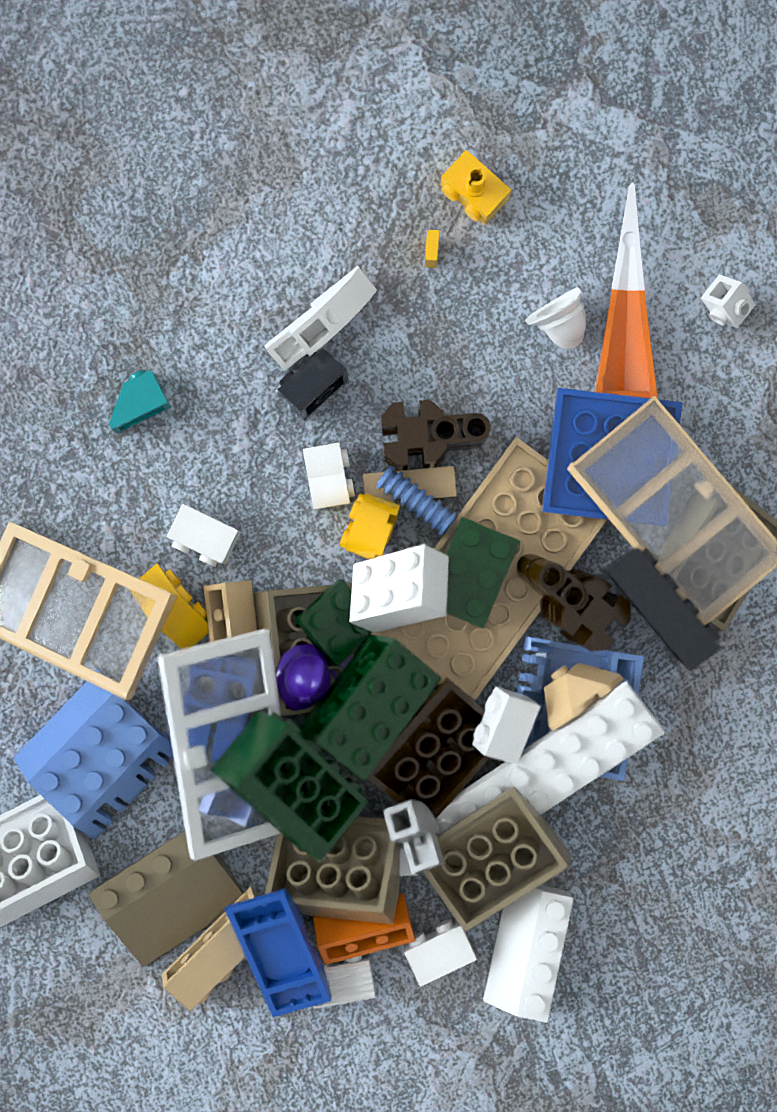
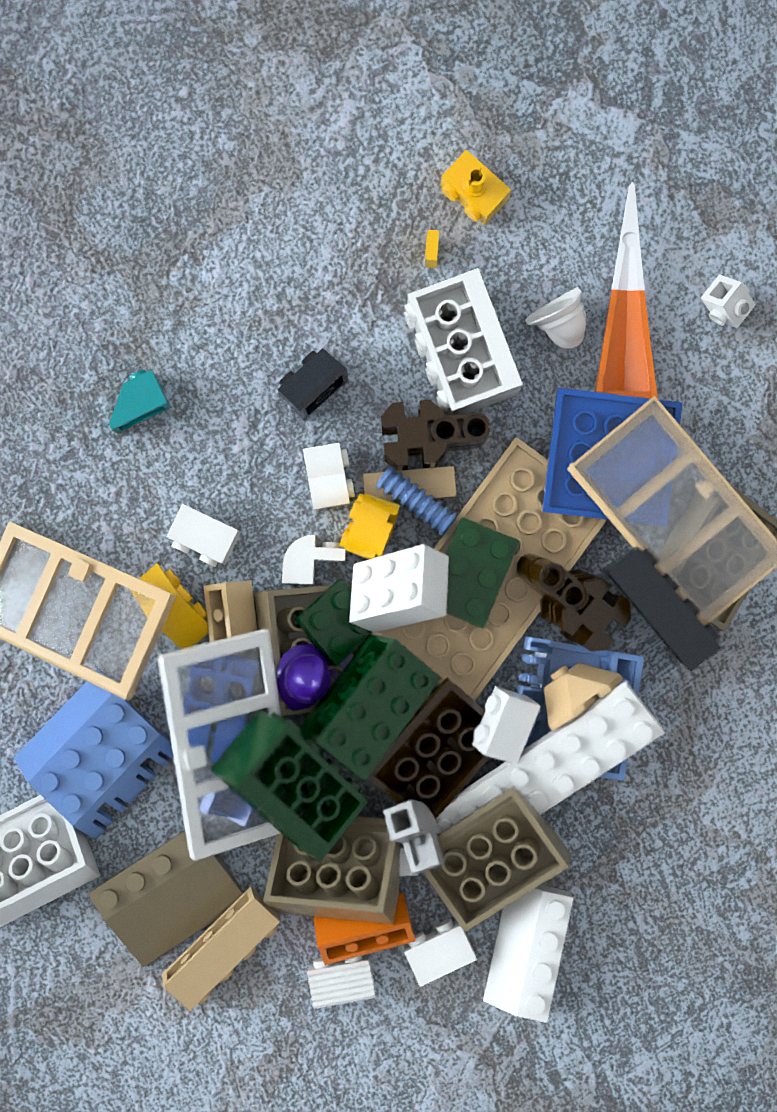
blue slope [225,889,332,1017] -> none
white slope [264,266,377,371] -> none
none -> white brick [282,535,347,585]
none -> white brick [404,268,523,415]

